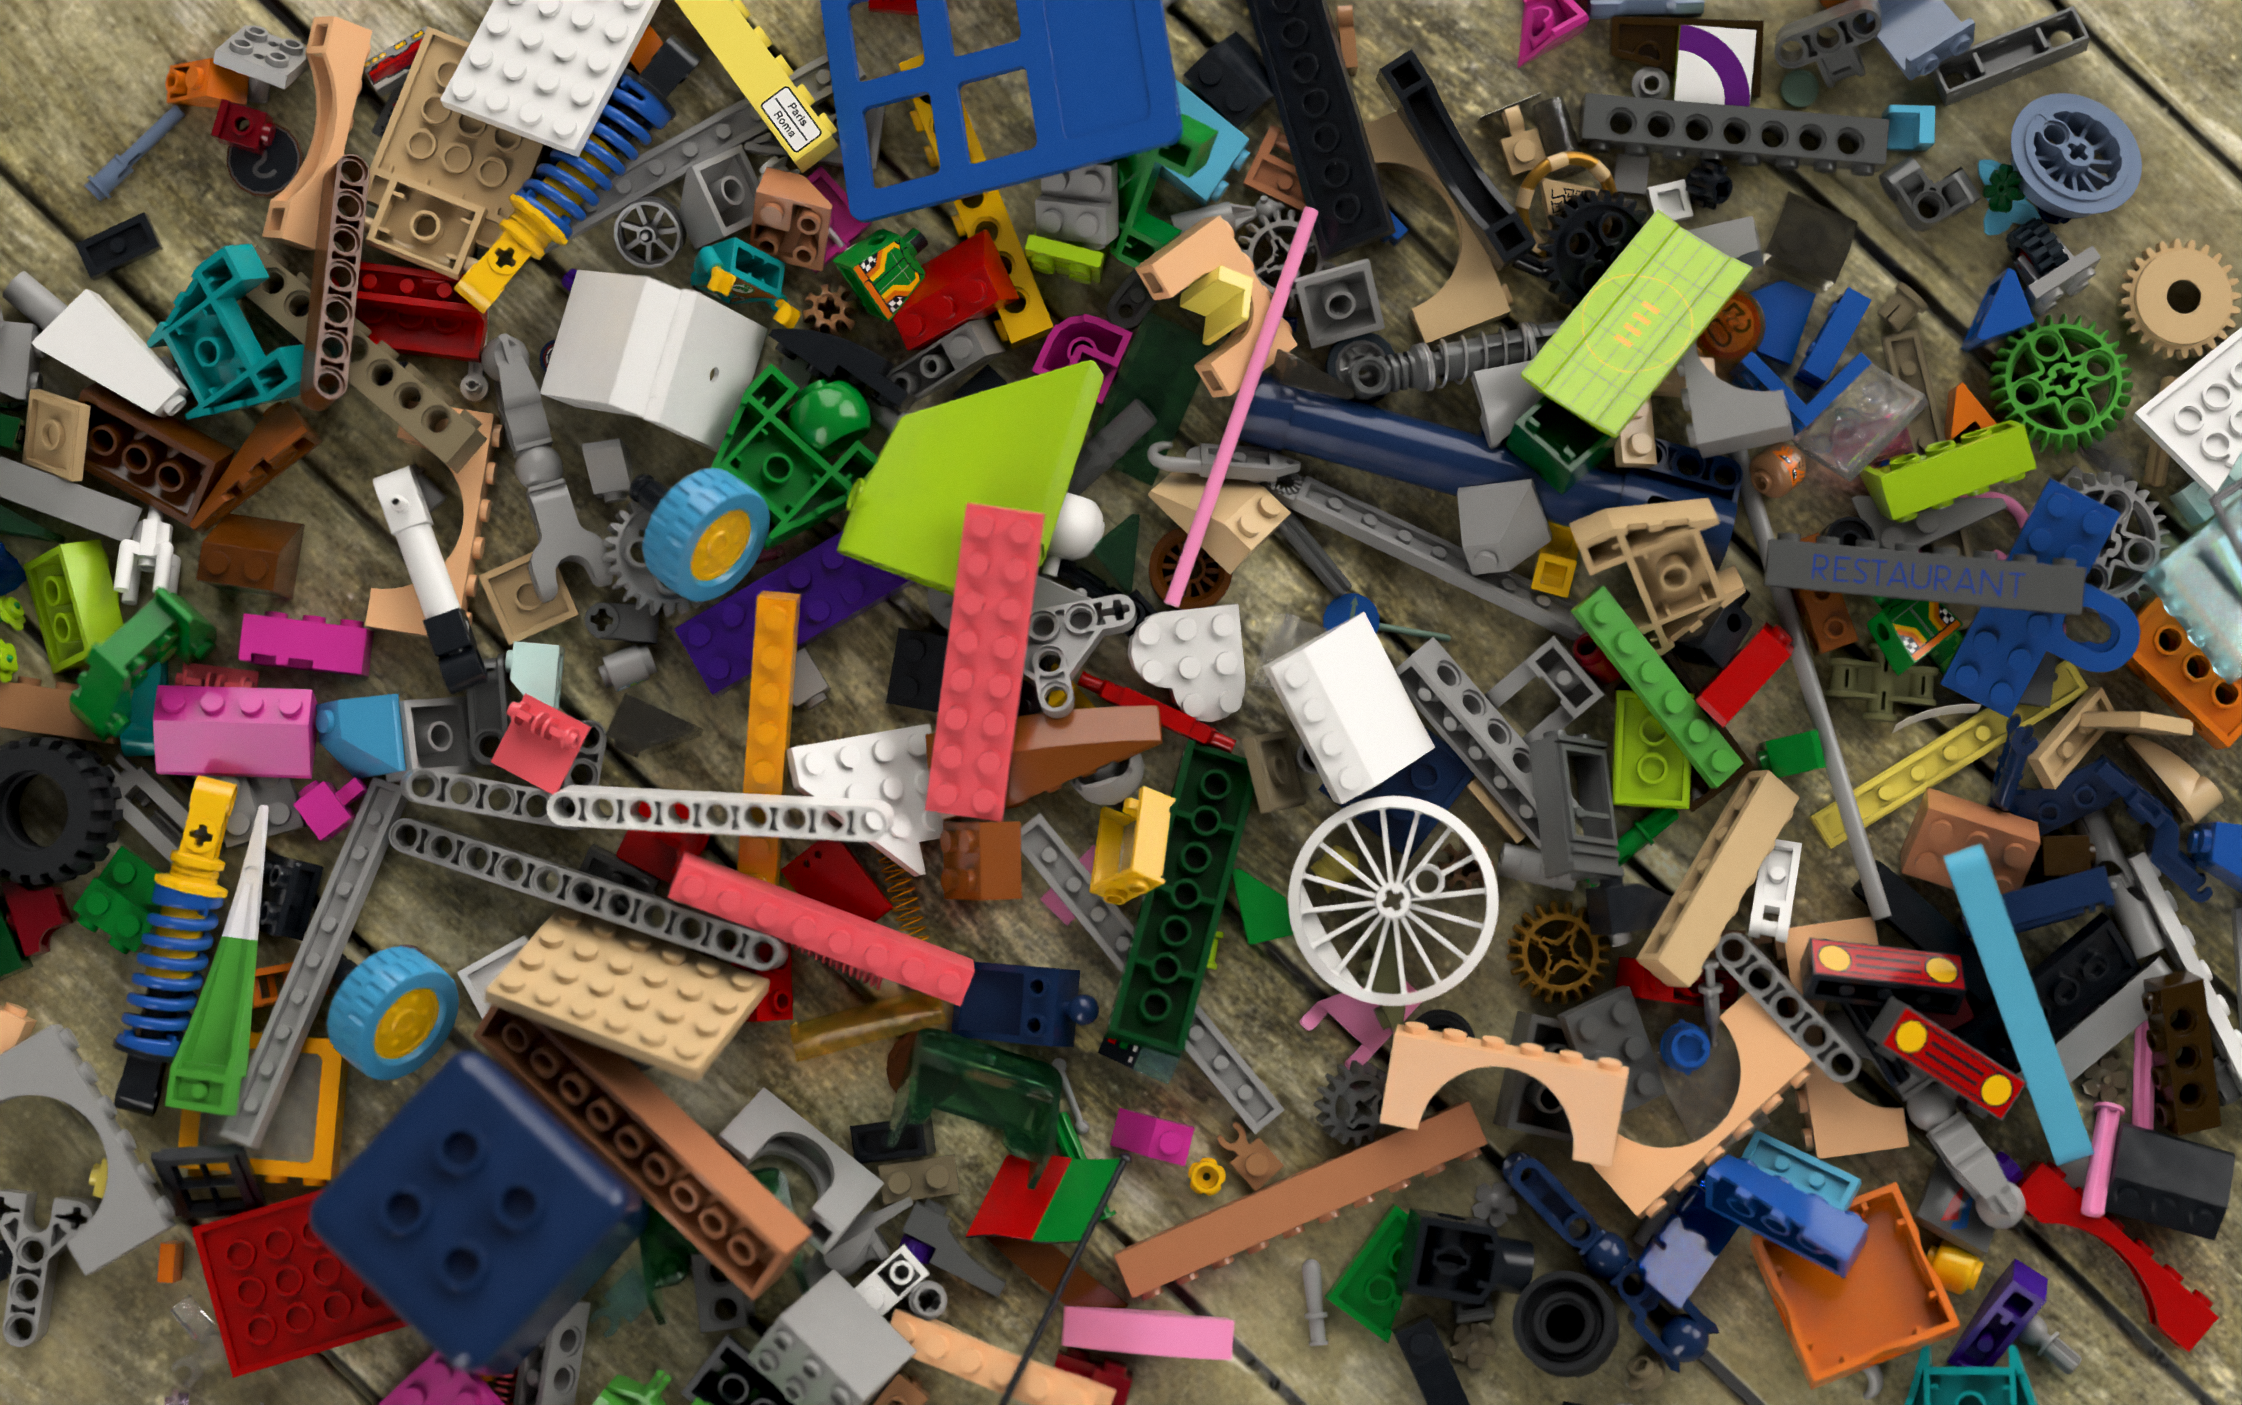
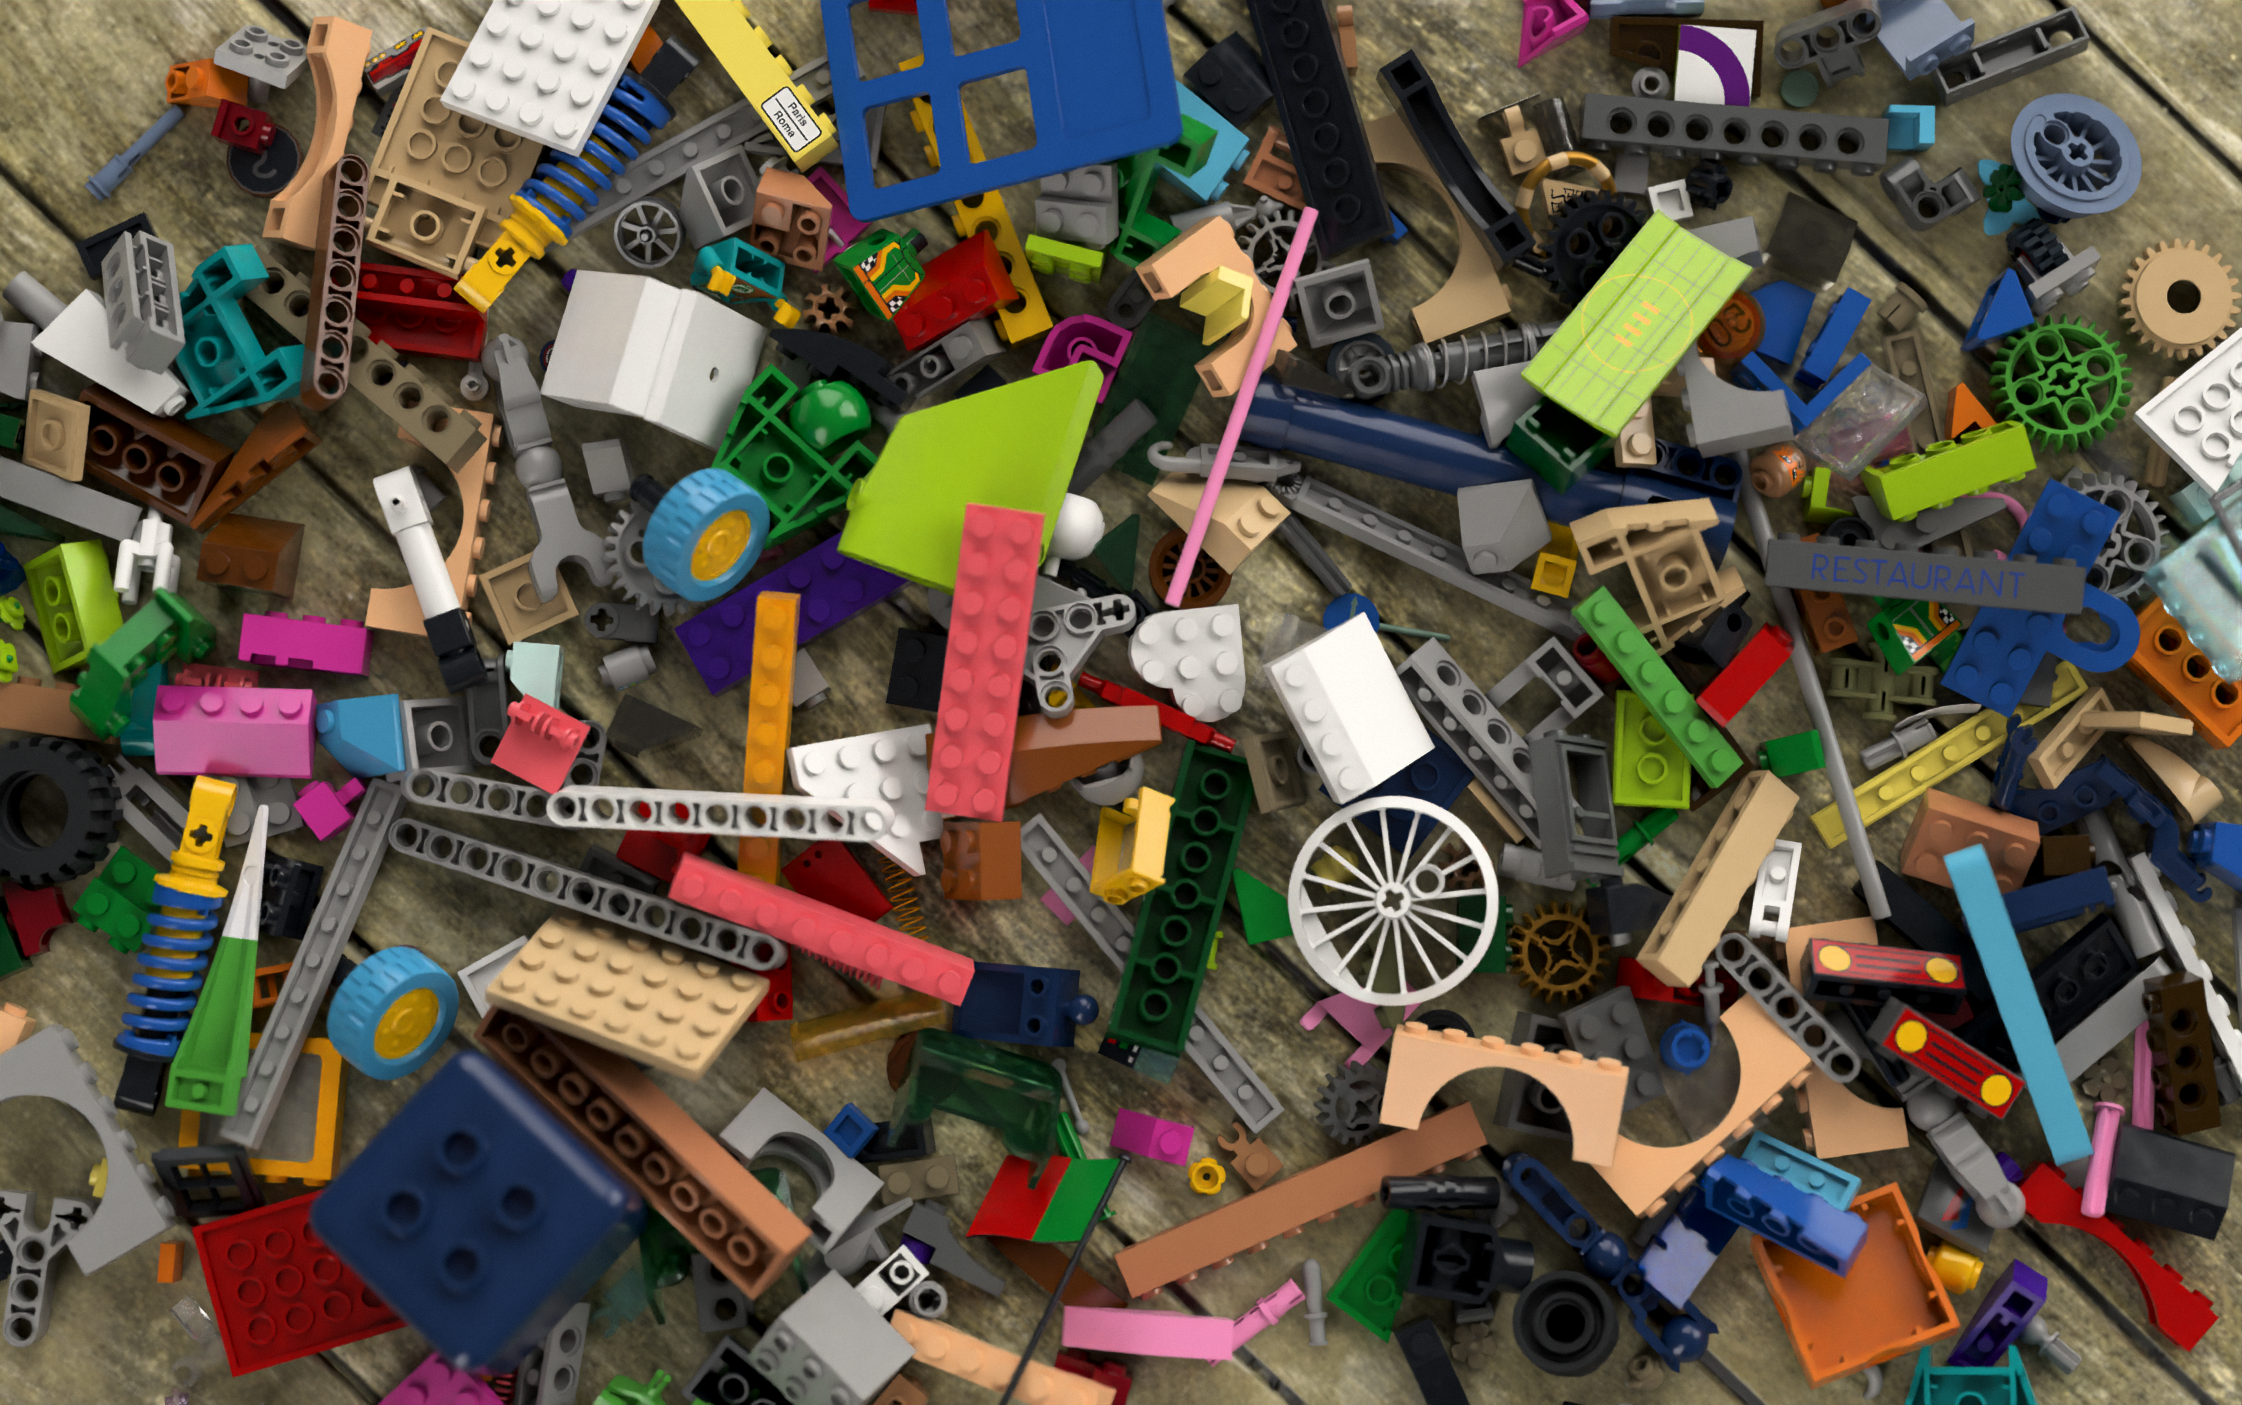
none -> light grey brick [101,230,185,375]
none -> blue plate [823,1103,879,1158]
none -> bright pink pin [1206,1278,1306,1367]
none -> black axle [1380,1174,1501,1211]
none -> dark green brick [1456,895,1513,973]
none -> lime plate [1800,467,1853,524]
none -> light grey axle [1859,717,1937,770]

